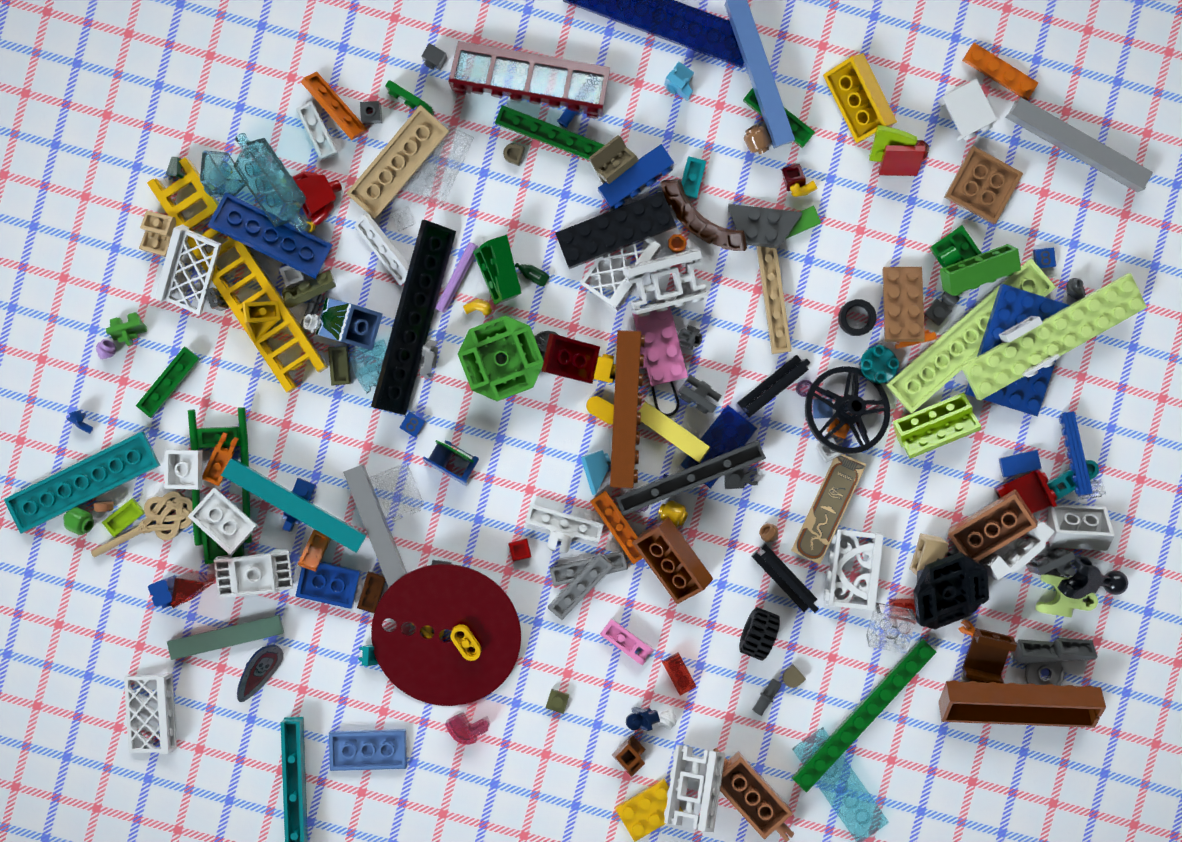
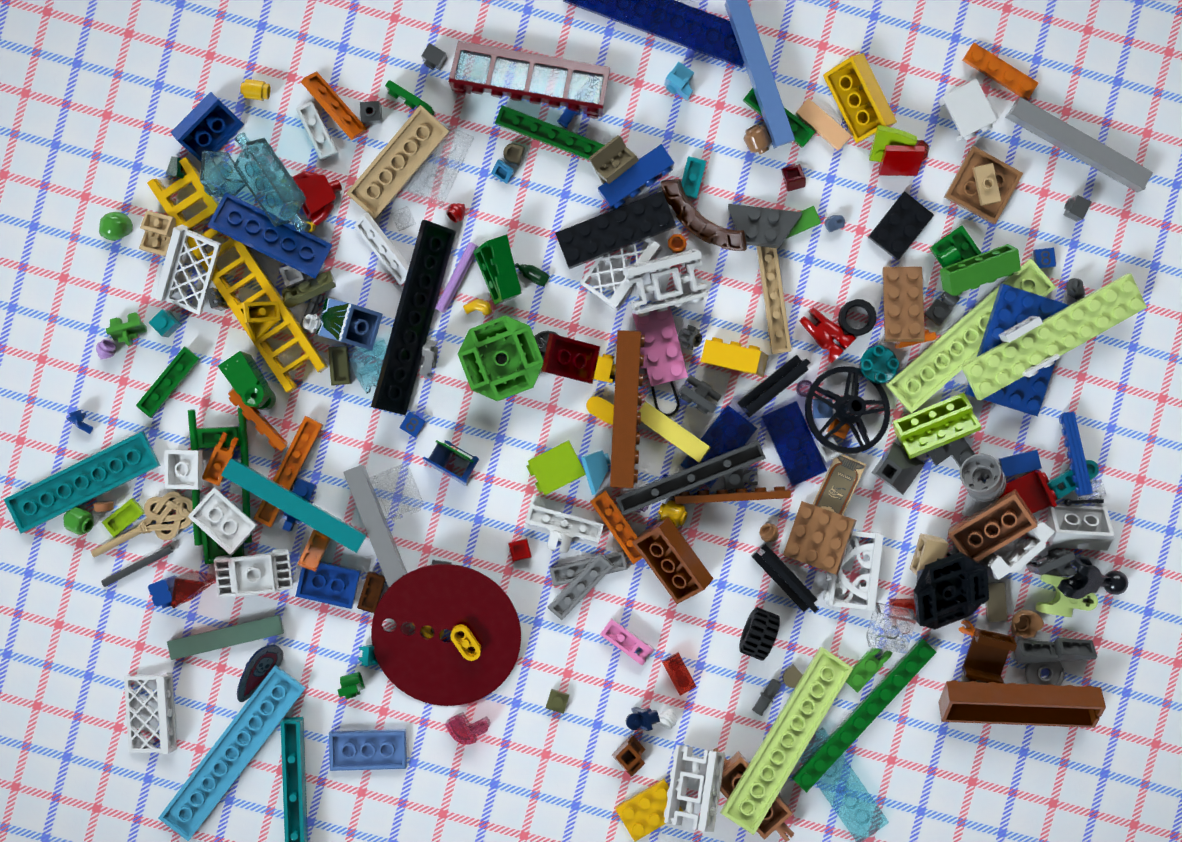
yellow arm [790,181,818,197] -> none
none -> bright green hair [99,212,133,241]
none -> dark grey bar [101,545,174,587]
none -> teal brick [148,309,182,338]
none -> medium azure plate [158,665,306,841]
none -> blue slope [170,92,244,165]
none -> green piece [218,351,276,410]
none -> orange plate [228,388,288,451]
none -> yellow brick [240,79,271,101]
none -> orange plate [253,416,324,527]
none -> green plate [337,672,365,699]
none -> red plate [446,203,466,223]
none -> dark azure slope [491,159,516,184]
none -> lime panel [526,440,586,495]
none -> dark orange plate [674,486,791,504]
none -> yellow wedge [700,337,769,377]
none -> yellowish green plate [720,647,853,835]
none -> clear blue plate [761,401,827,486]
none -> medium nougat plate [783,501,857,575]
none -> light nougat tile [795,98,852,151]
none -> red piece [799,307,856,363]
none -> sand blue piece [824,215,845,232]
none -> bright green hinge [846,642,893,693]
none -> black plate [868,191,934,261]
none -> dark grey slope [871,442,925,495]
none -> dark grey plate [926,437,975,469]
none -> light grey wheel [960,453,1007,502]
none -> tan plate [972,163,1001,206]
none -> dark tan tile [985,582,1008,622]
none -> medium nougat hair [1011,609,1044,638]
none -> dark grey plate [1063,195,1092,222]
none -> black hinge [1064,498,1104,506]

